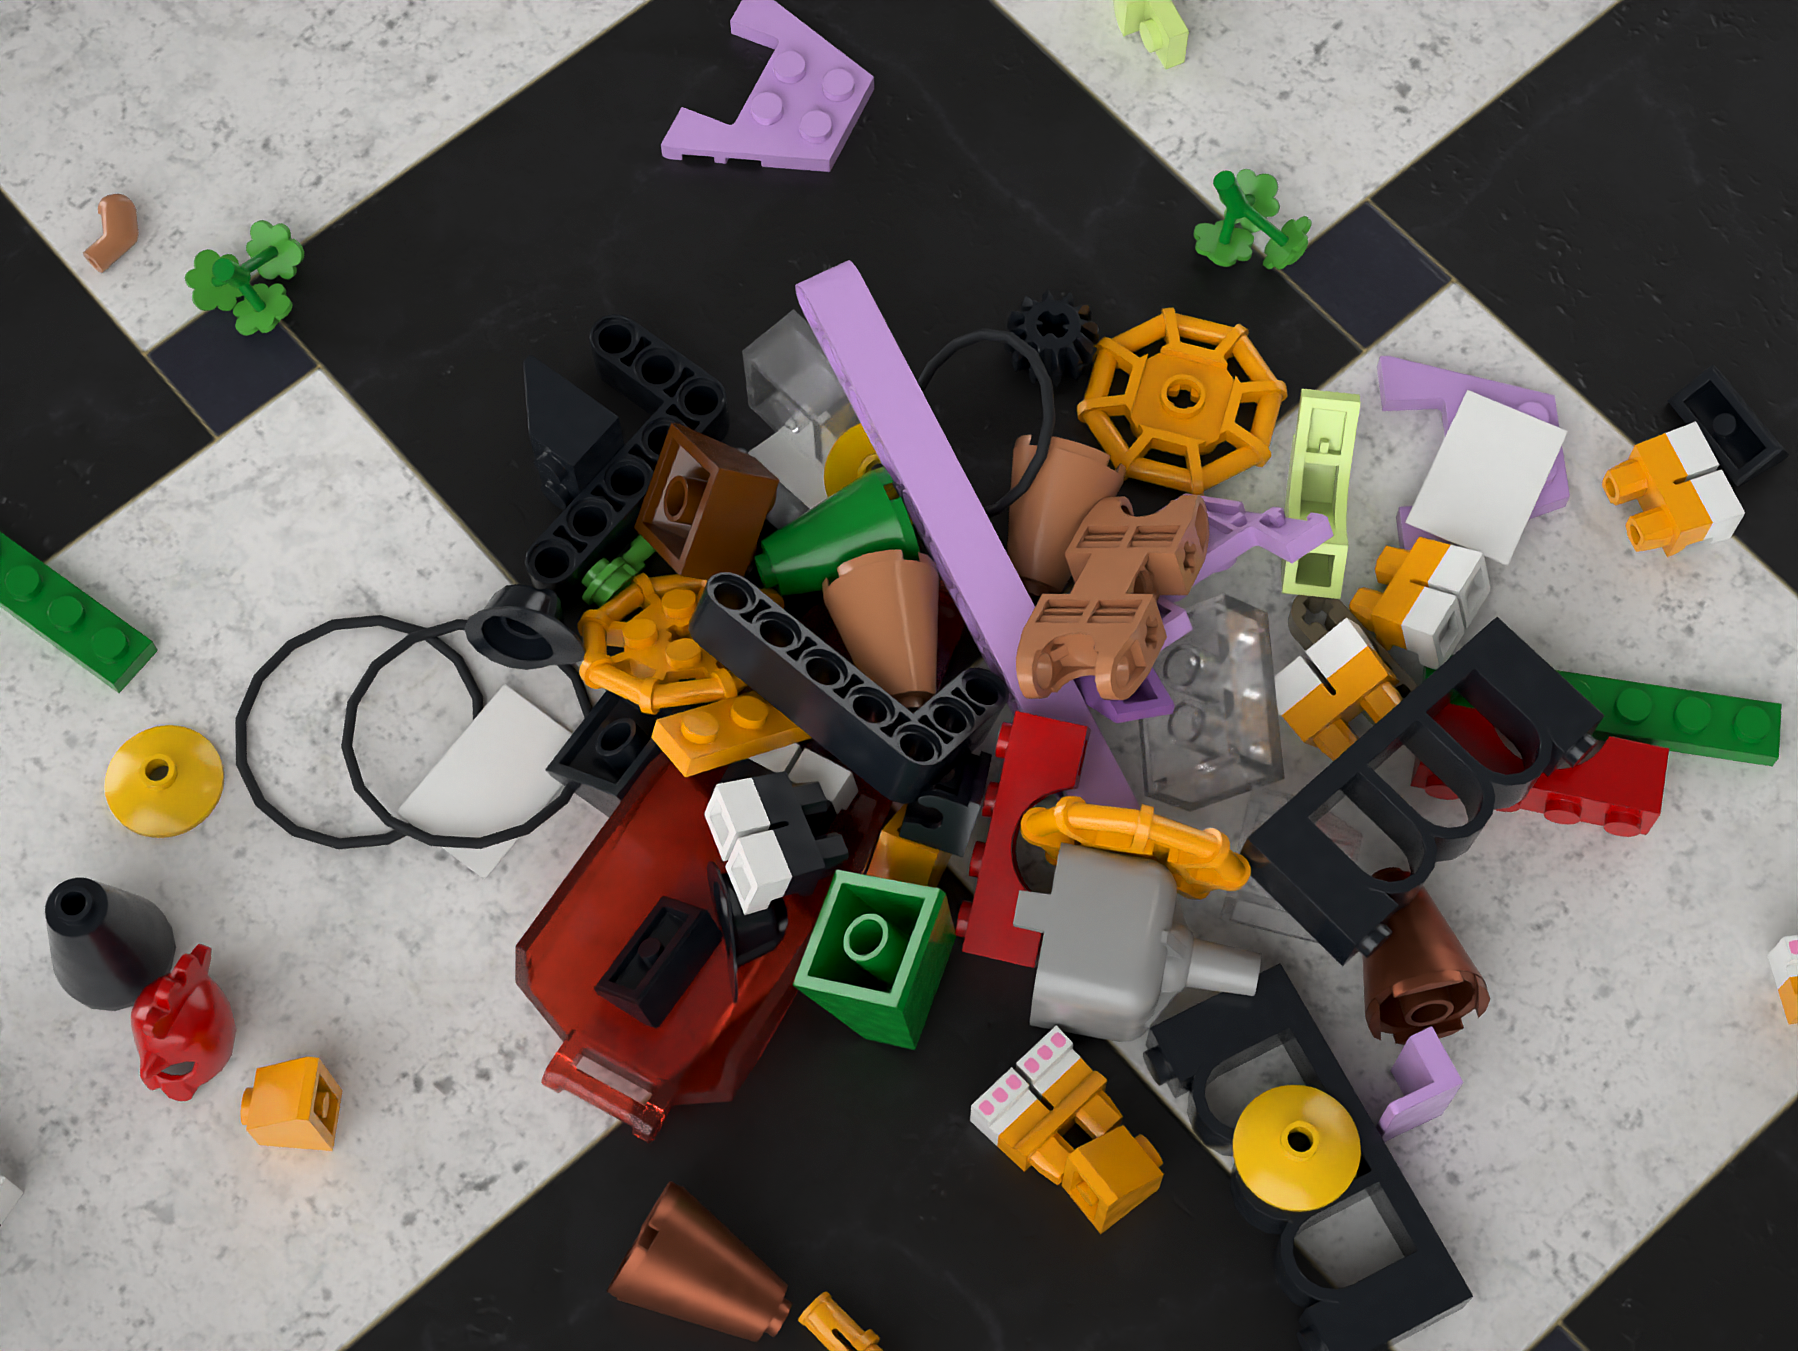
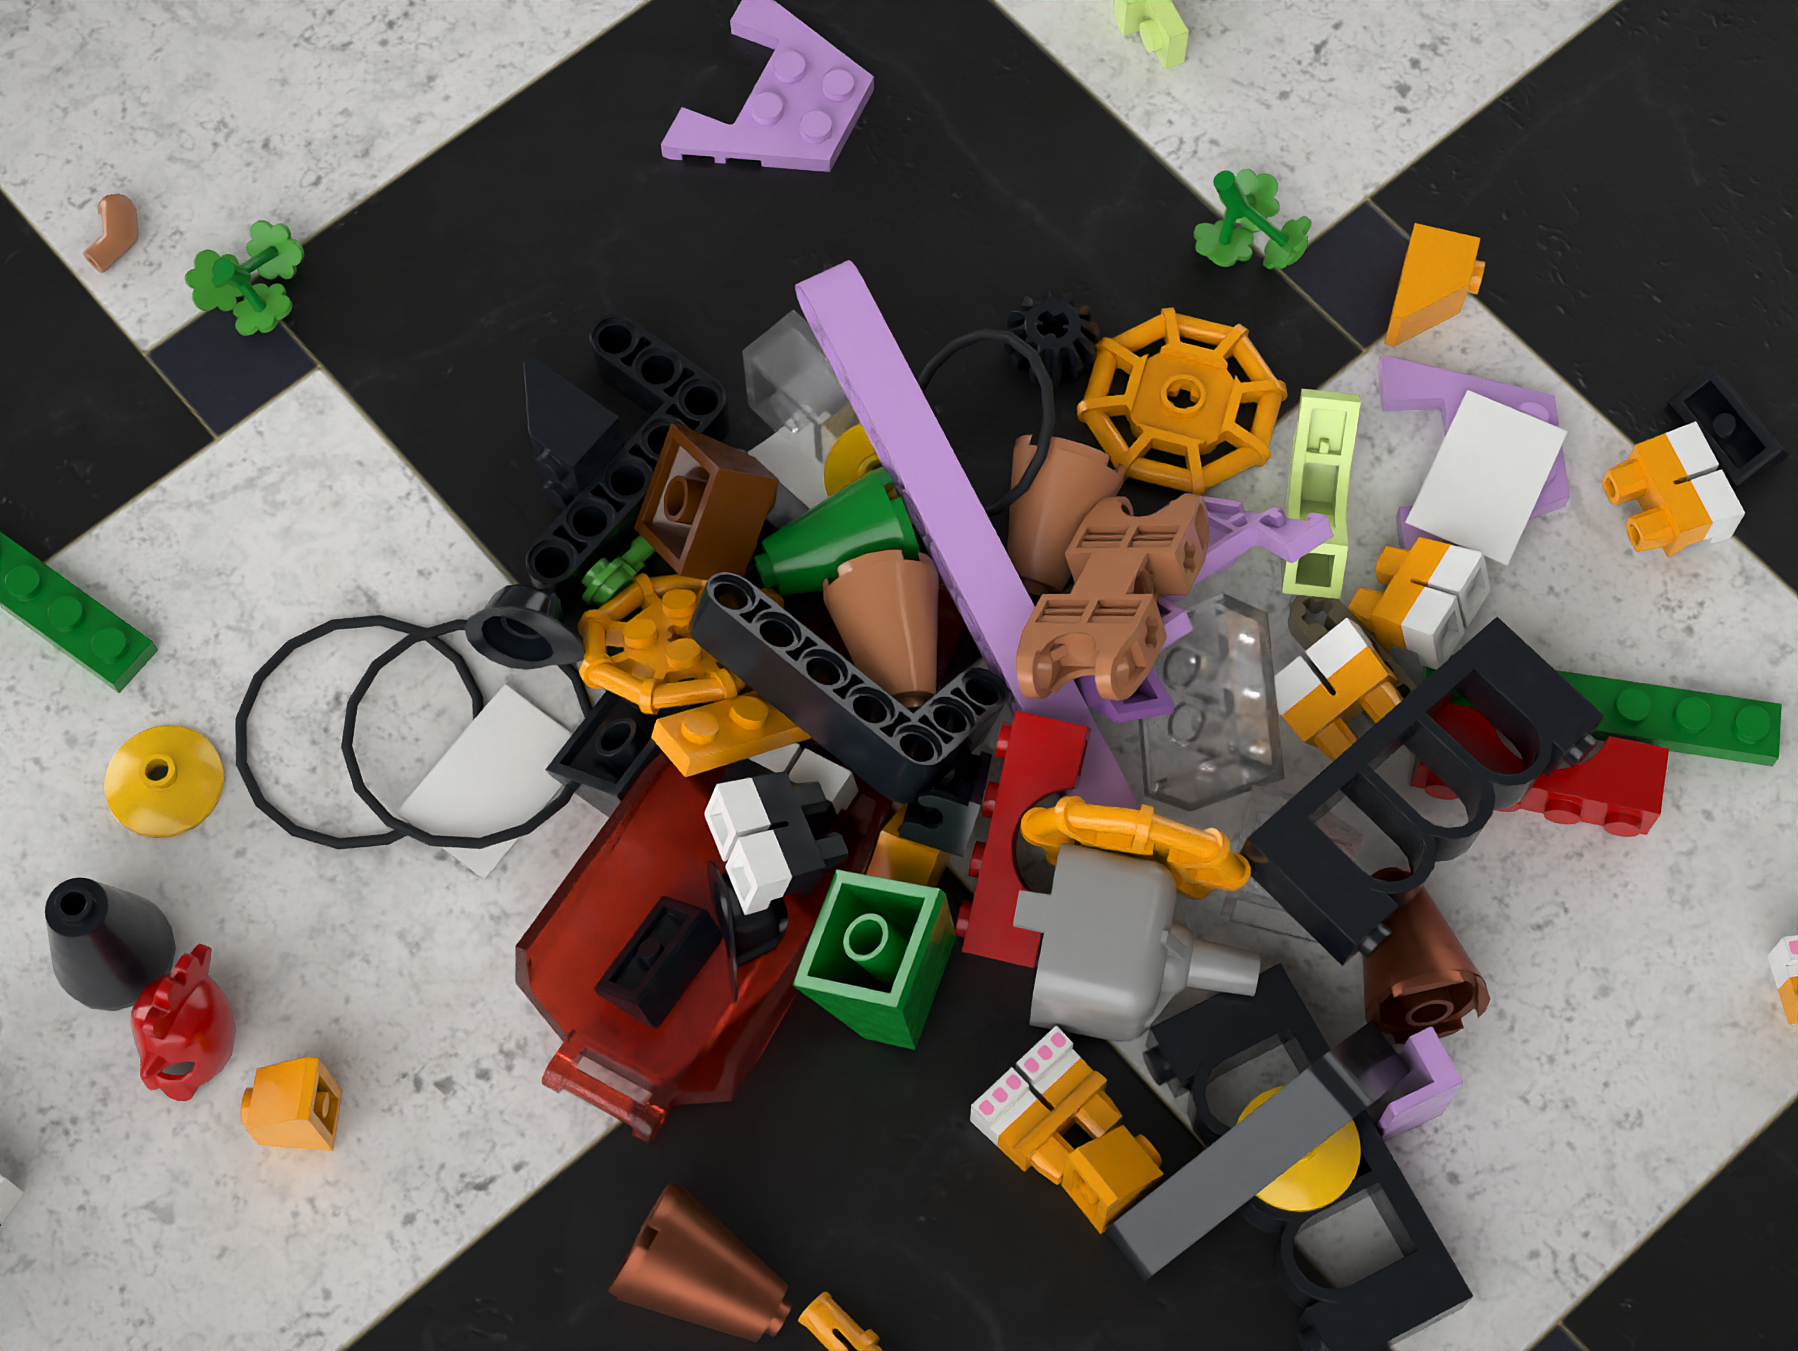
none -> beam [1104,1021,1412,1282]
none -> light orange slope [1384,223,1486,347]

